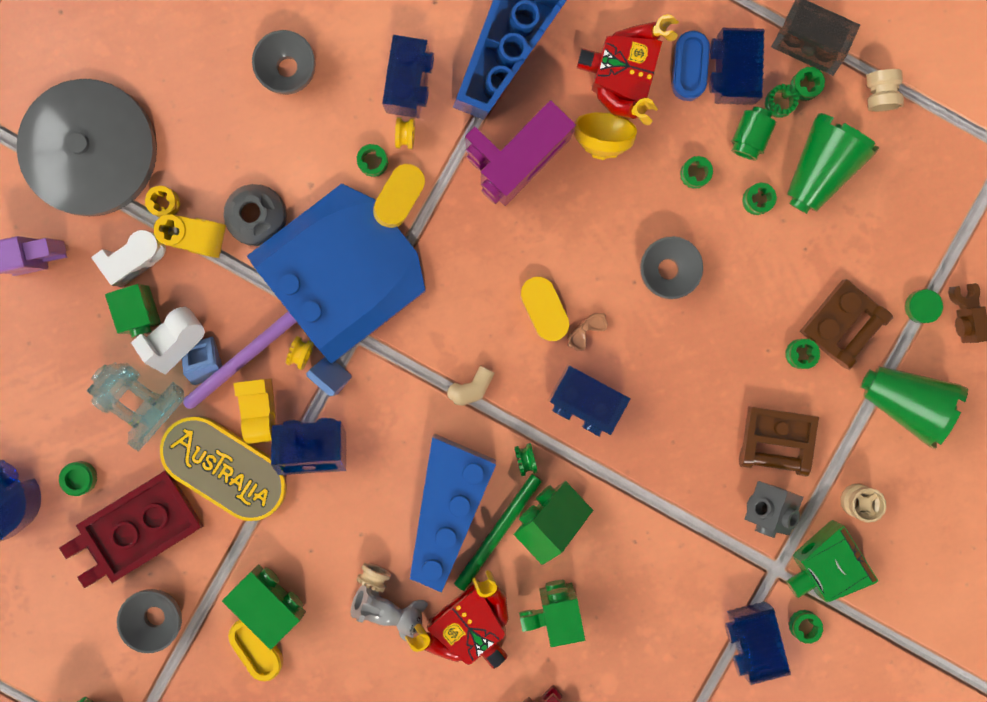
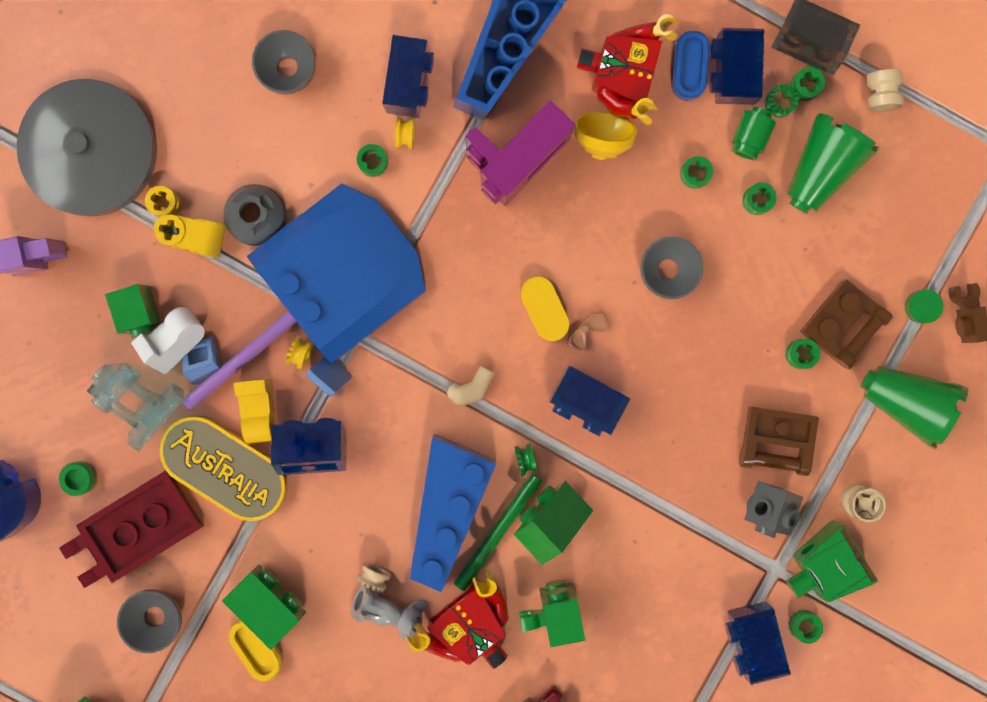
white leg [91,230,166,287] -> none
yellow tile [373,164,425,228] -> none

